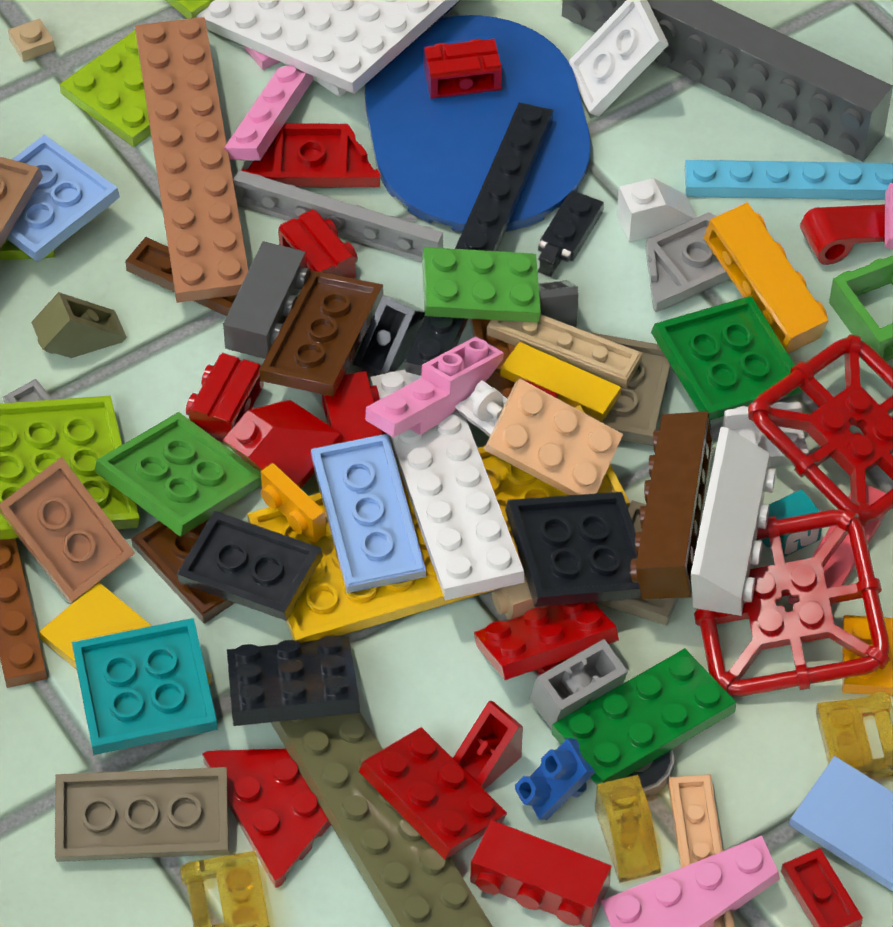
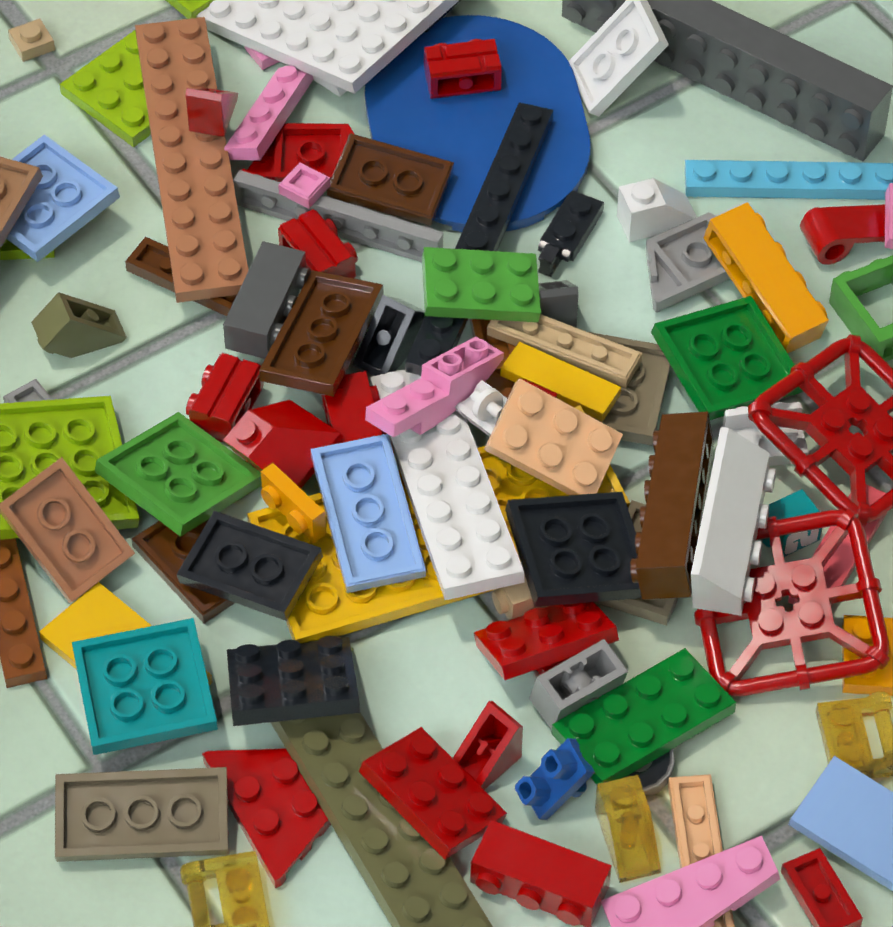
none -> red slope [185,87,238,137]
none -> bright pink tile [278,163,330,209]
none -> reddish brown tile [327,133,454,226]

